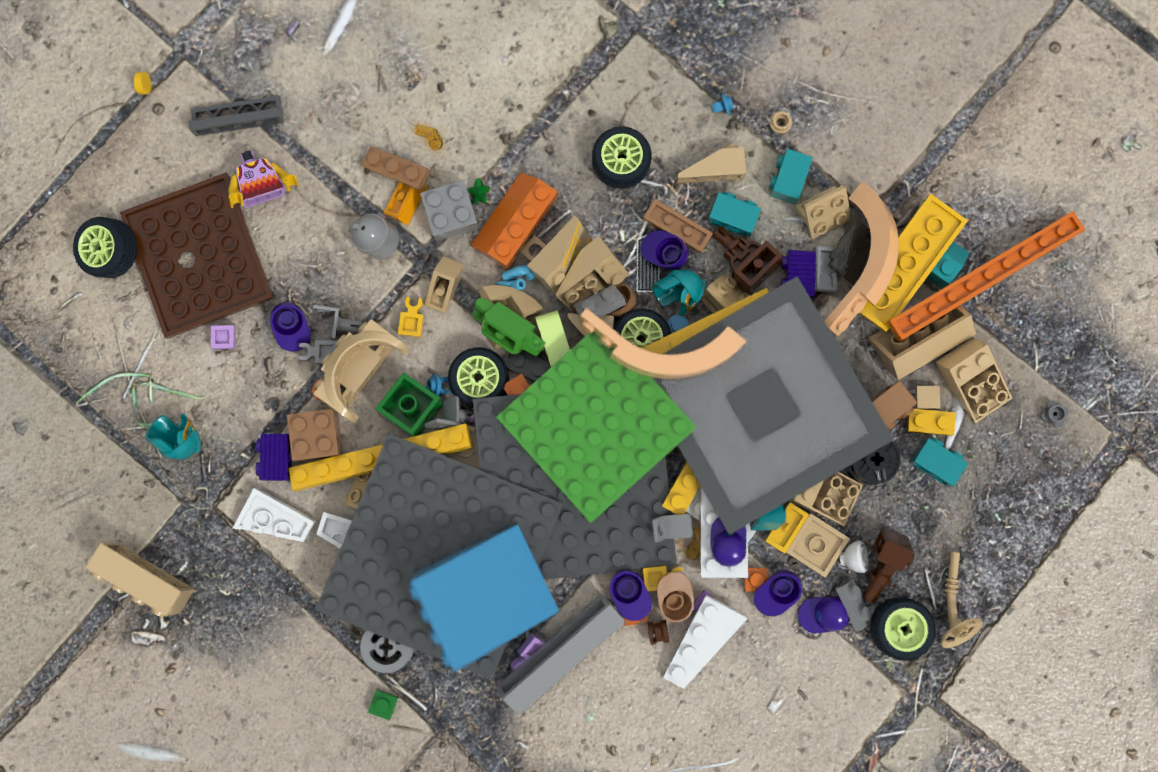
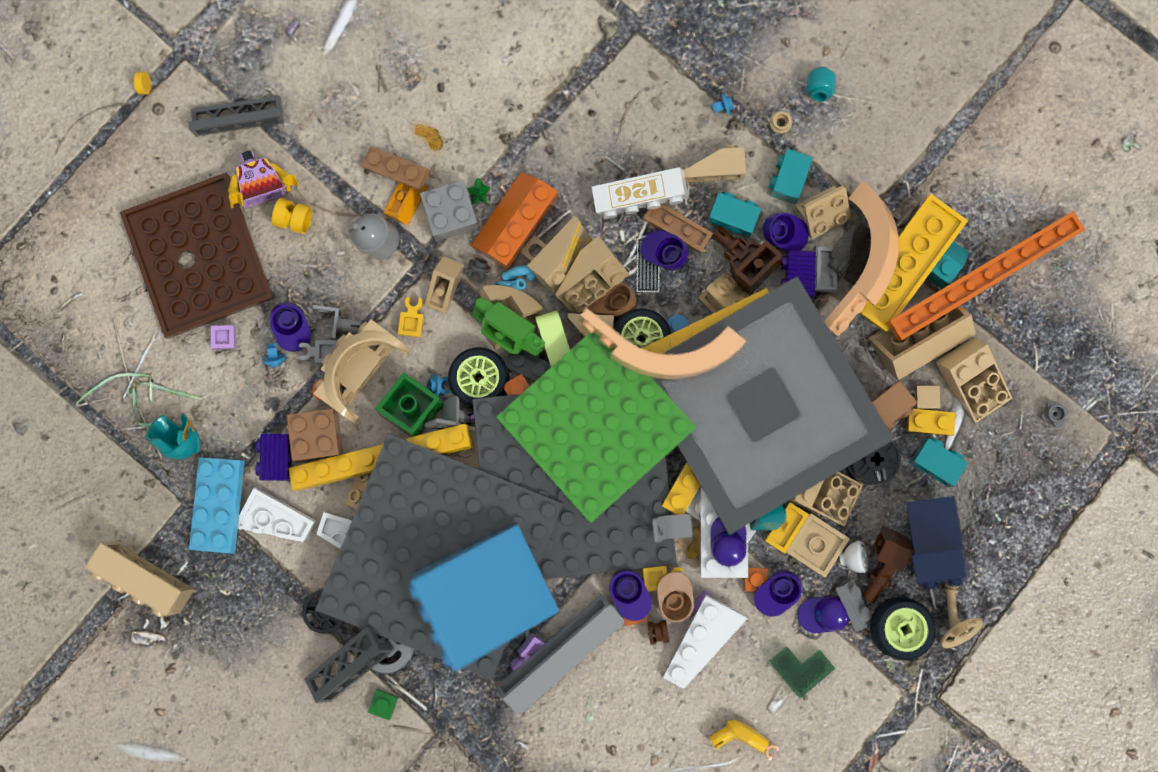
black wheel [73,217,137,278] -> none
light grey plate [574,284,626,318] -> none
wheel [592,126,652,189] -> none
teal helmet [652,269,705,316] -> none
none -> medium azure plate [189,457,245,554]
none -> dark azure plate [262,342,286,367]
none -> yellow wheel [272,198,313,235]
none -> black wheel [302,589,344,634]
none -> dark grey fence [305,626,394,703]
none -> dark grey plate [467,258,491,283]
none -> white brick [592,167,689,219]
none -> yellow arm [708,719,779,759]
none -> dark purple cap [762,212,809,251]
none -> clear green plate [769,646,835,699]
none -> teal head [806,67,836,102]
none -> dark blue brick [907,496,971,590]

